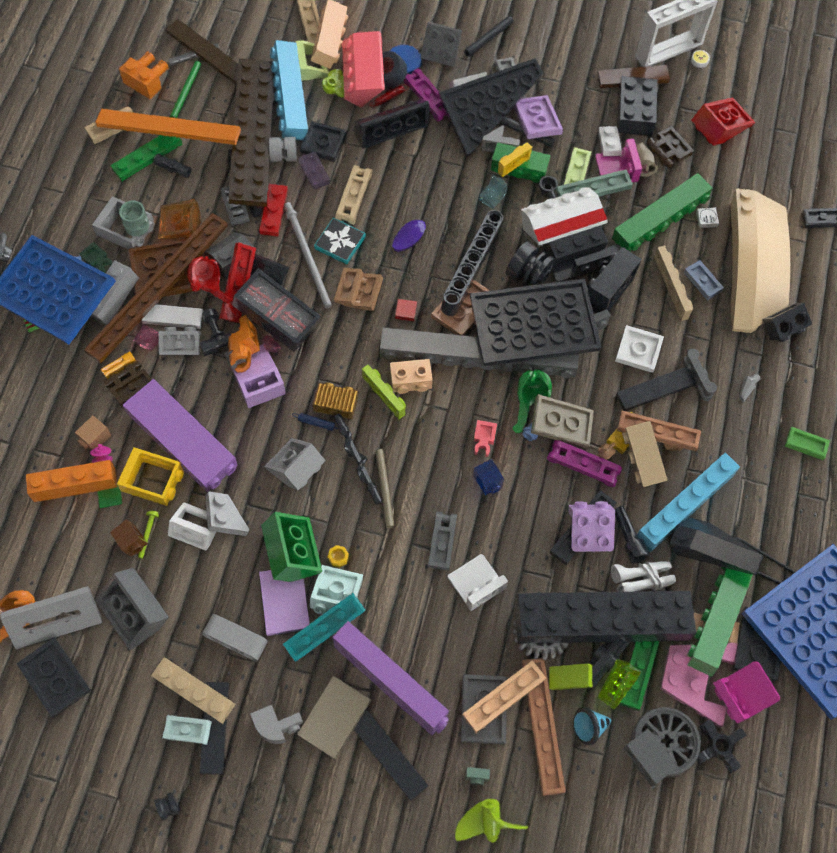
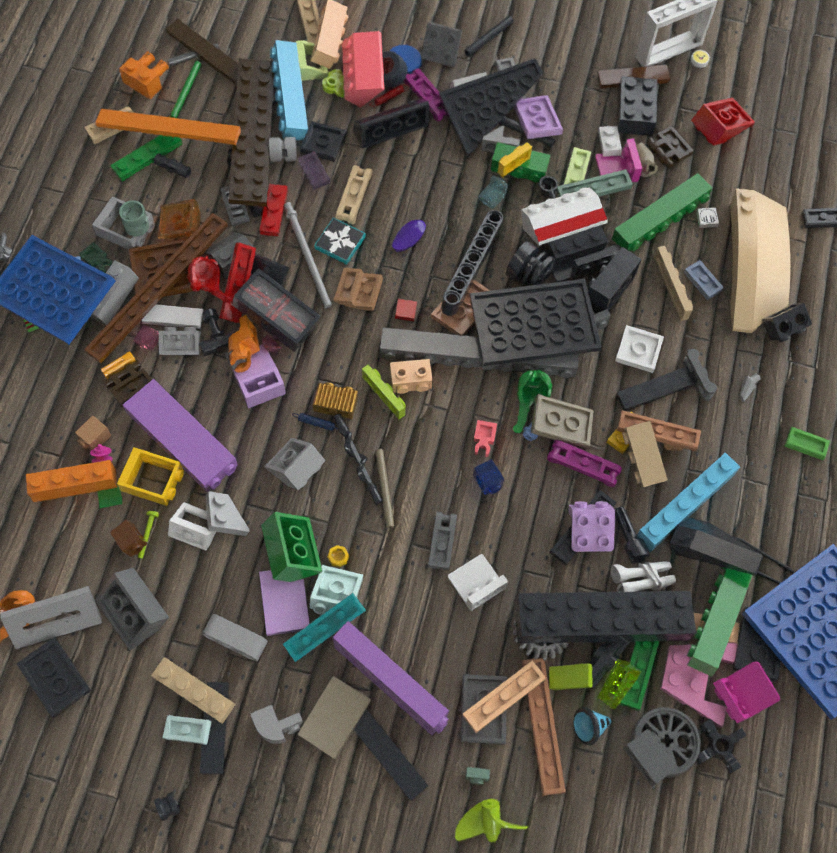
medium nougat plate [596,442,616,460] -> none

